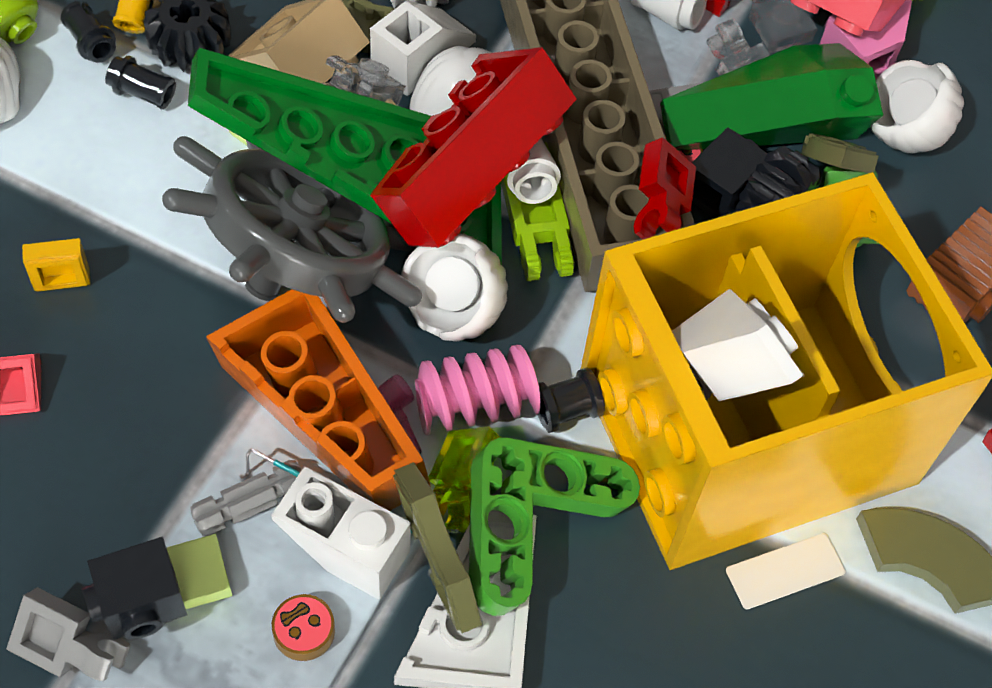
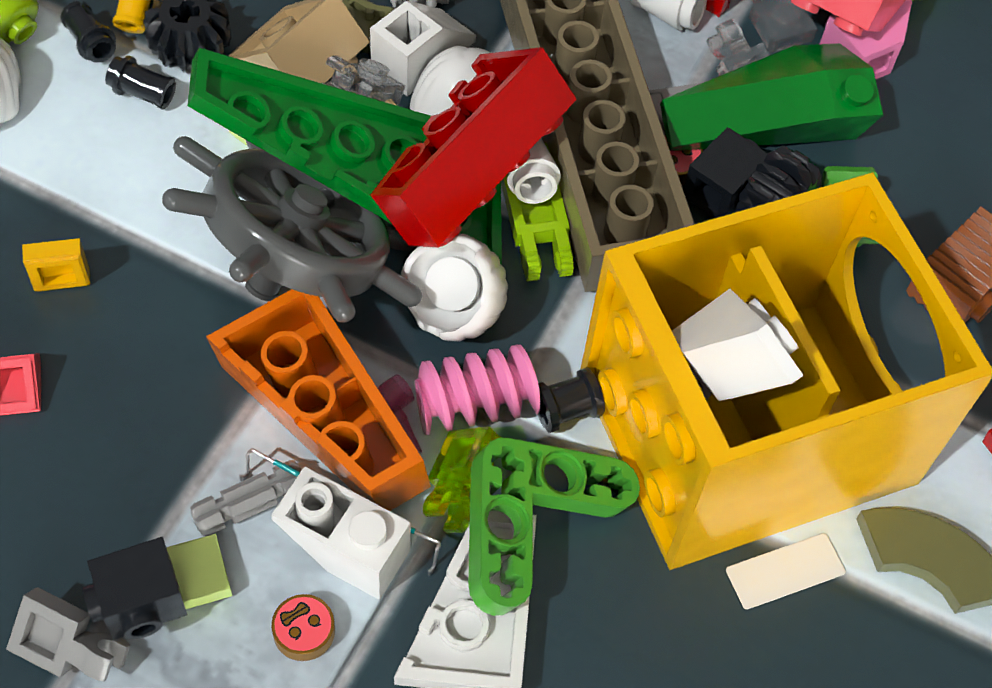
olive tile [393,462,482,634] -> none
red plate [634,137,696,240] -> none
olive tile [801,133,879,173] -> none
white piece [870,60,964,153] -> none

